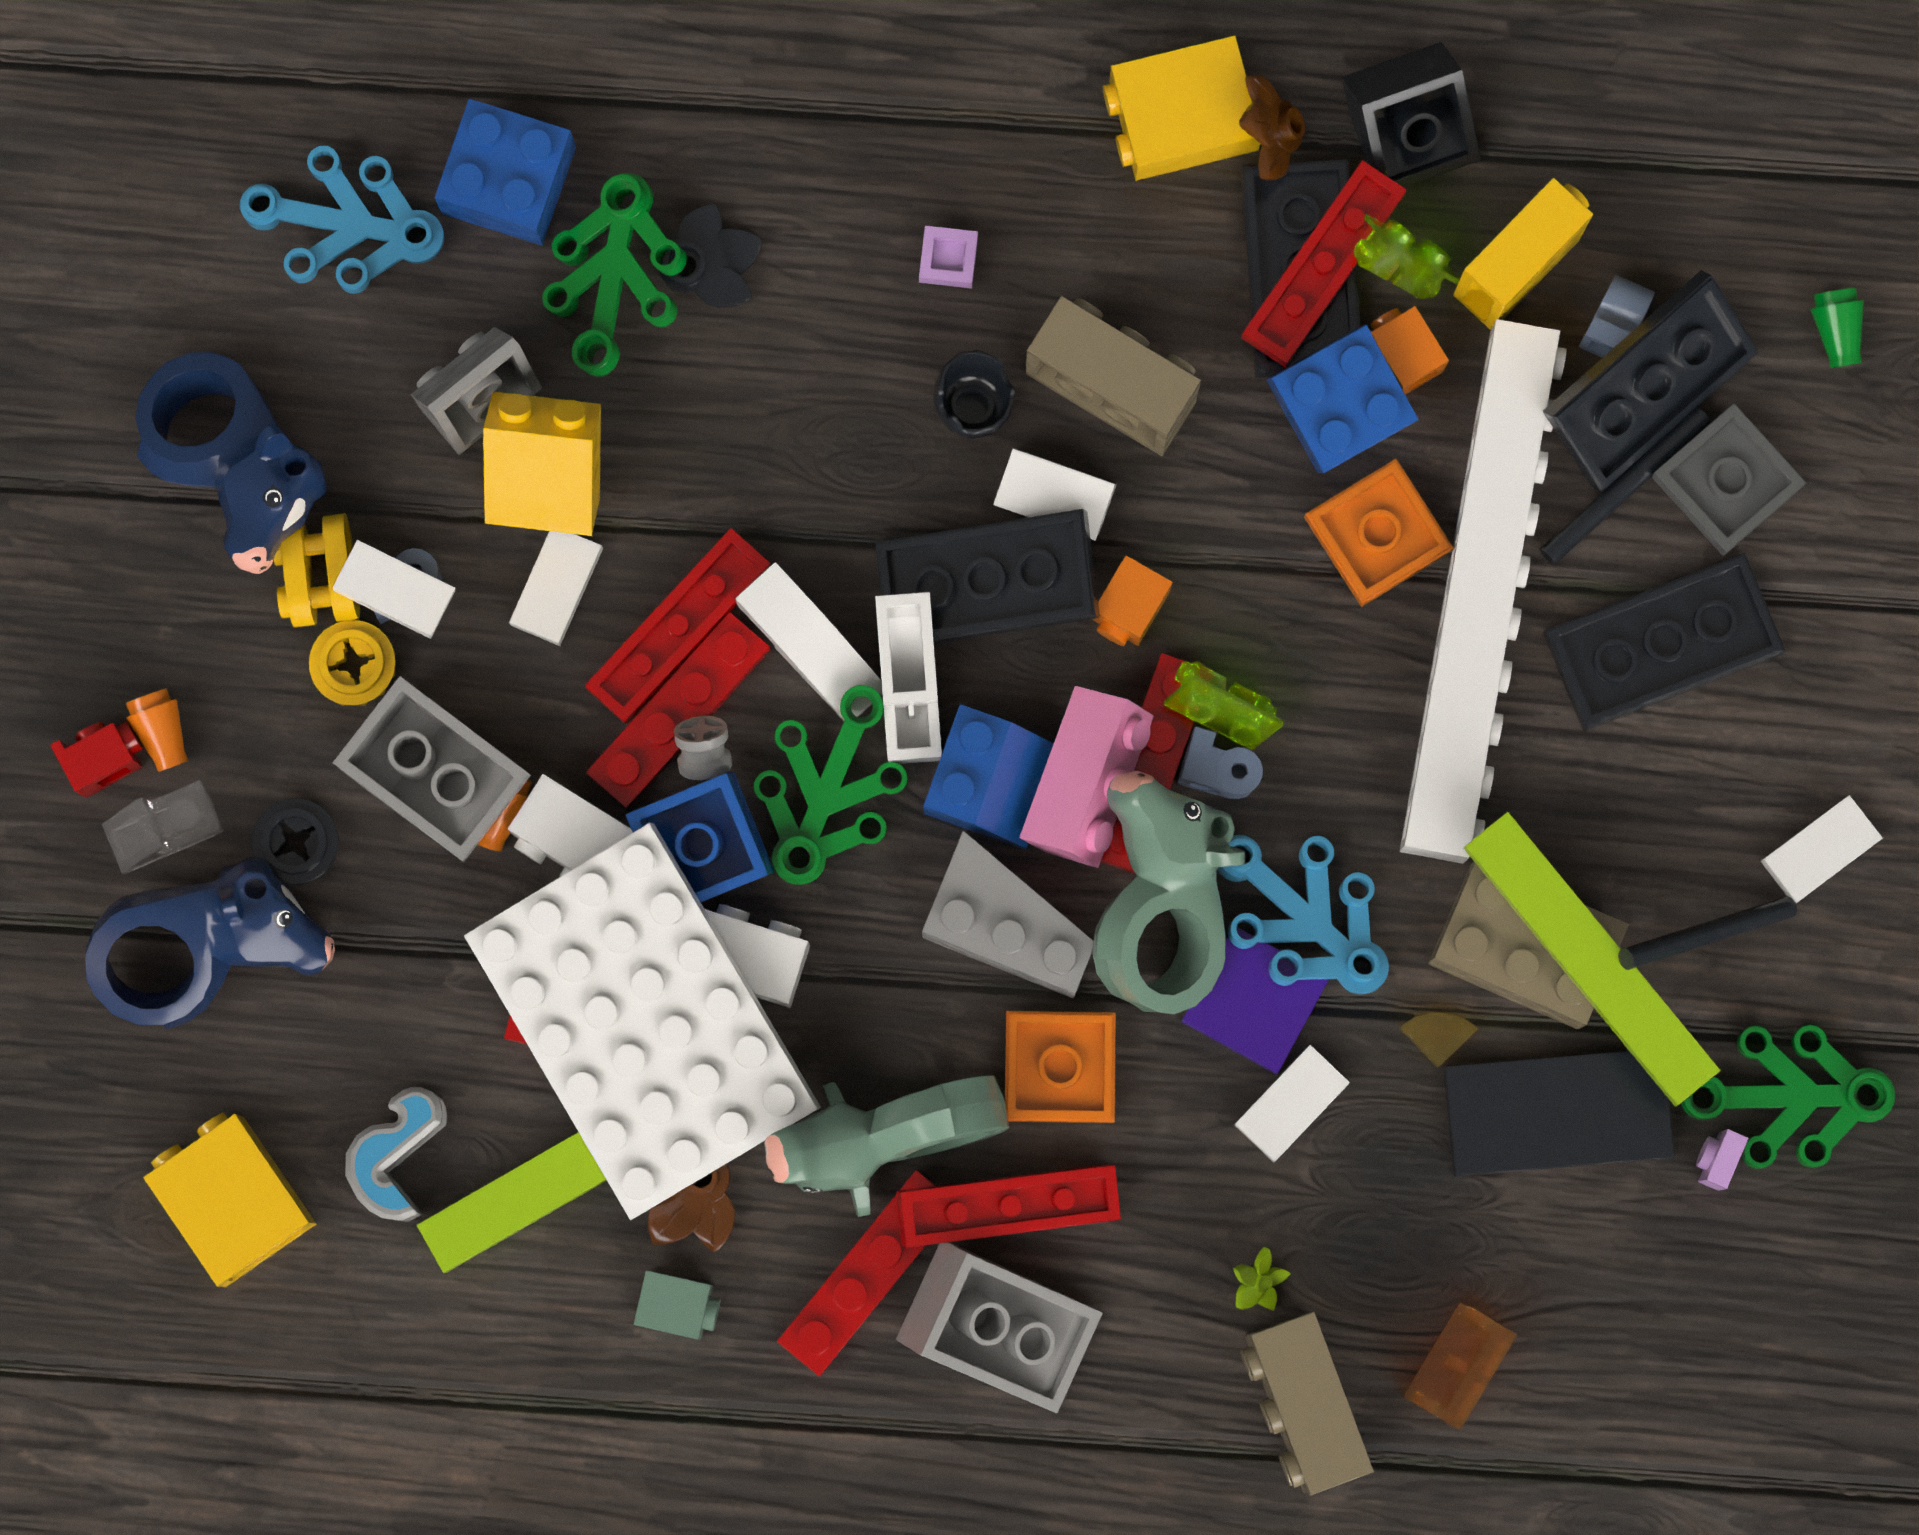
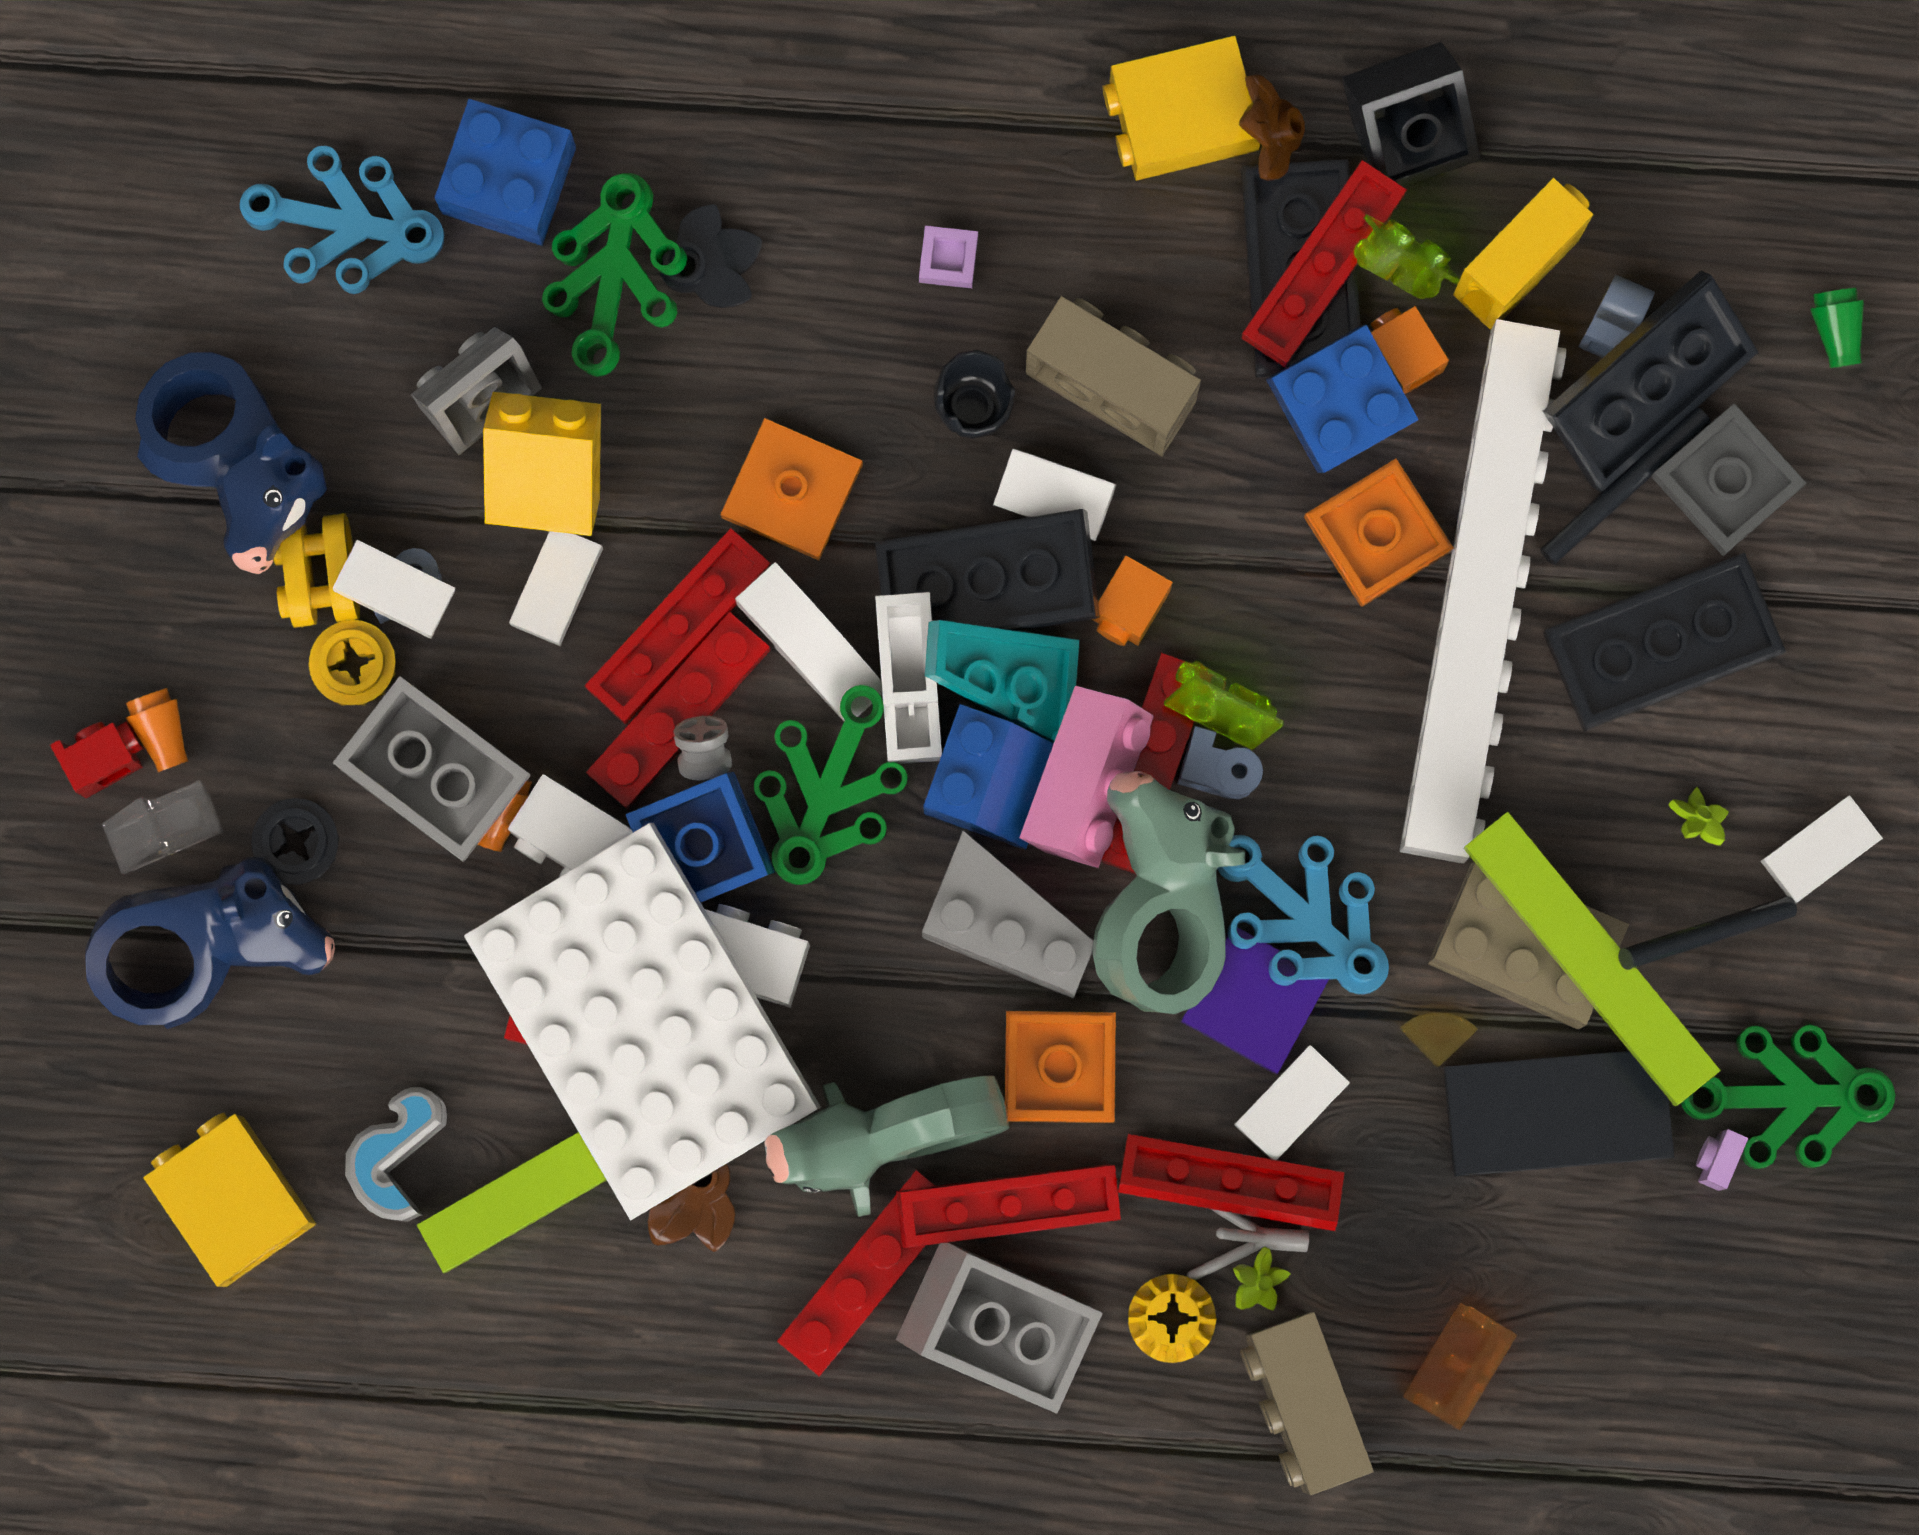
sand green brick [633,1271,721,1340] -> none
none -> orange plate [720,418,863,560]
none -> teal wing [925,620,1079,743]
none -> red plate [1118,1134,1344,1231]
none -> yellow gear [1128,1274,1217,1363]
none -> light grey plant [1187,1209,1309,1280]
none -> lime plant [1668,787,1729,846]

